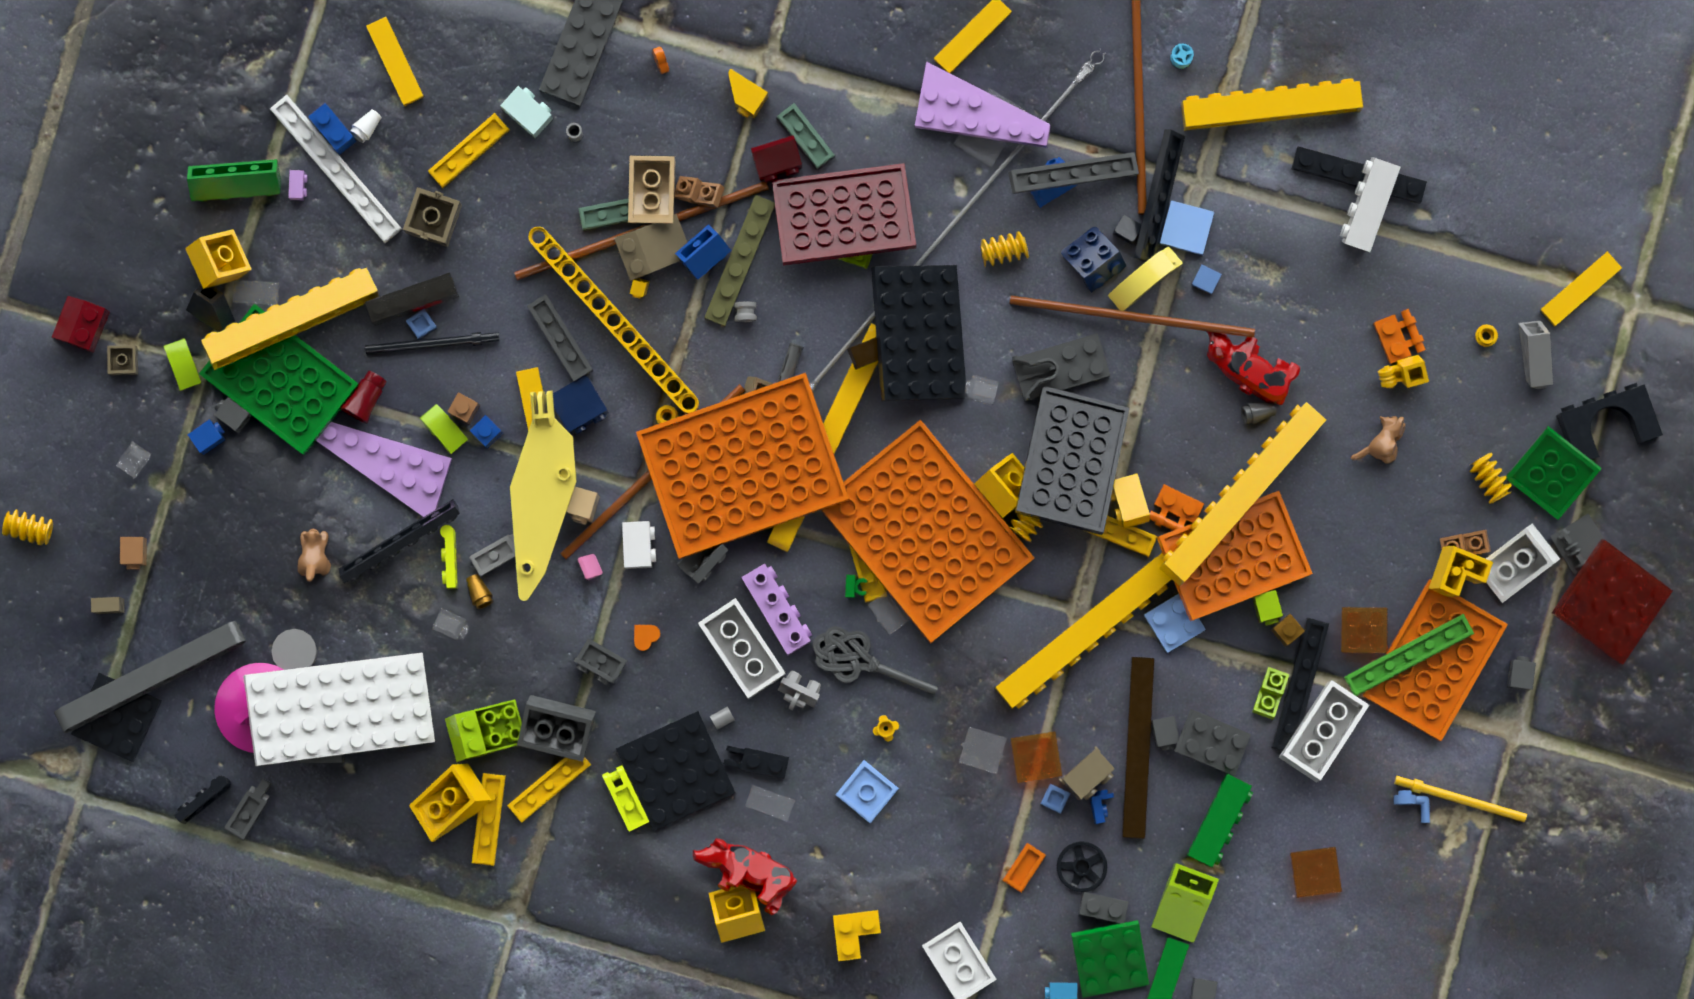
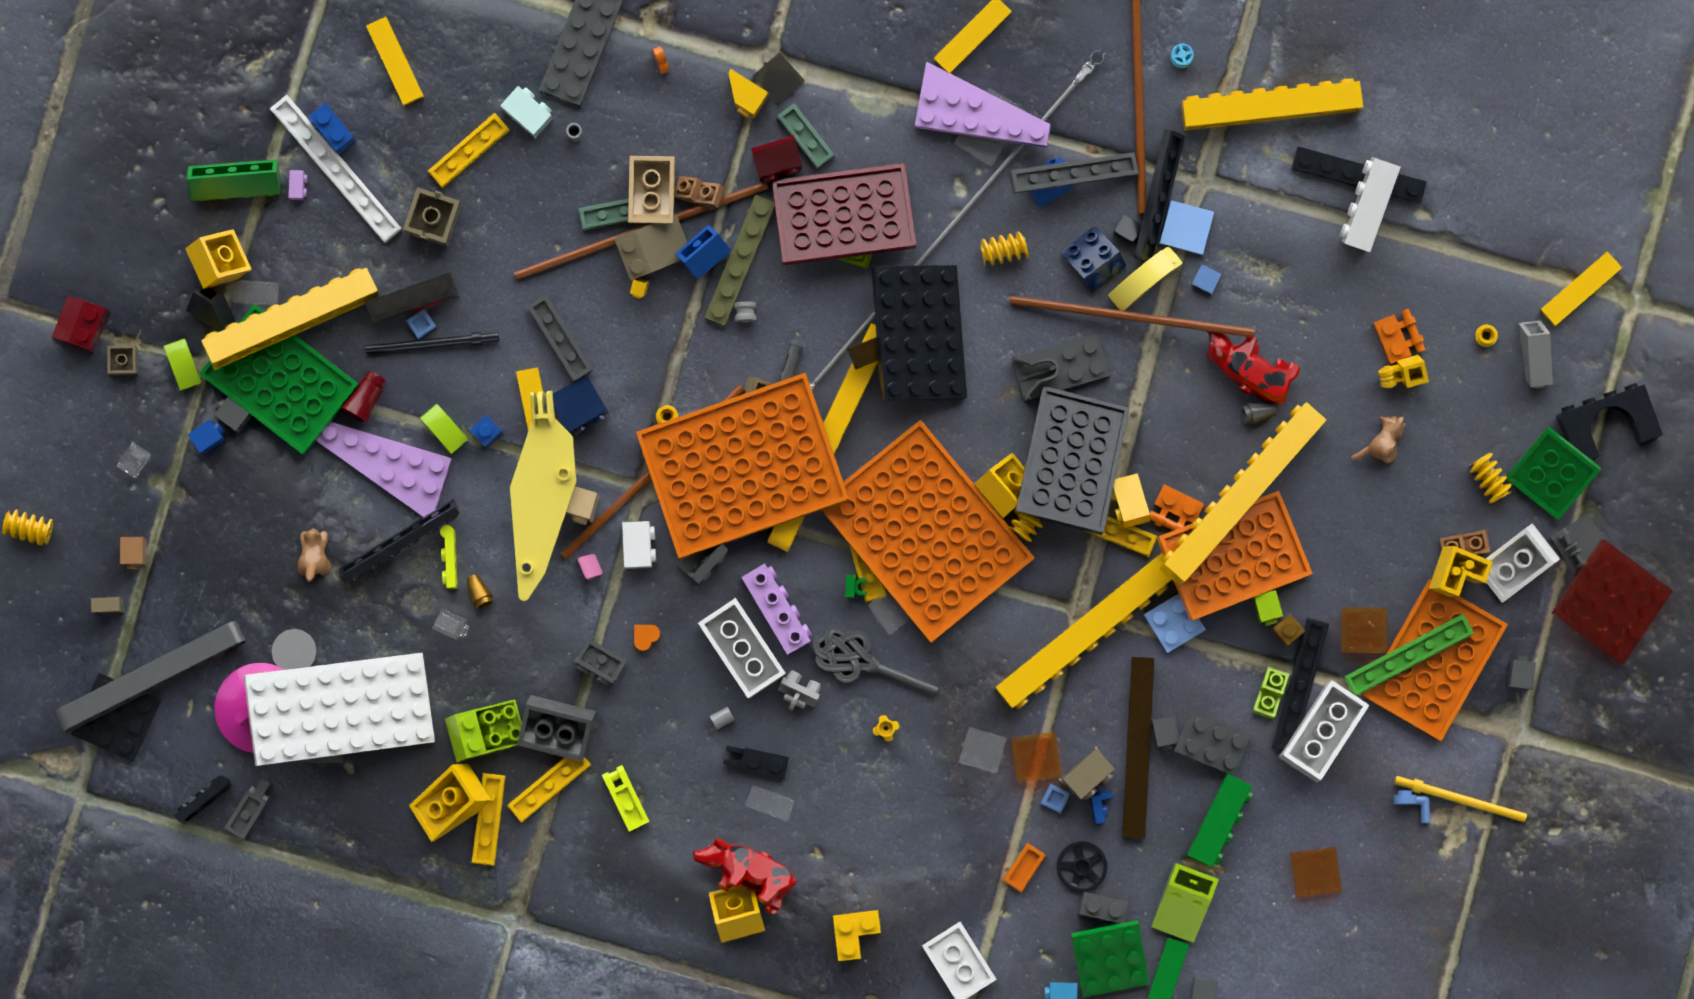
white cone [350,109,382,143] -> none
medium nougat brick [447,392,480,425] -> none
light grey hinge [469,533,515,577] -> none
yellow beam [528,227,699,414] -> none
black plate [616,711,736,831] -> none
light blue tile [836,760,899,823] -> none
clear brick [964,375,999,406] -> none
none -> clear smoke piece [752,52,805,105]

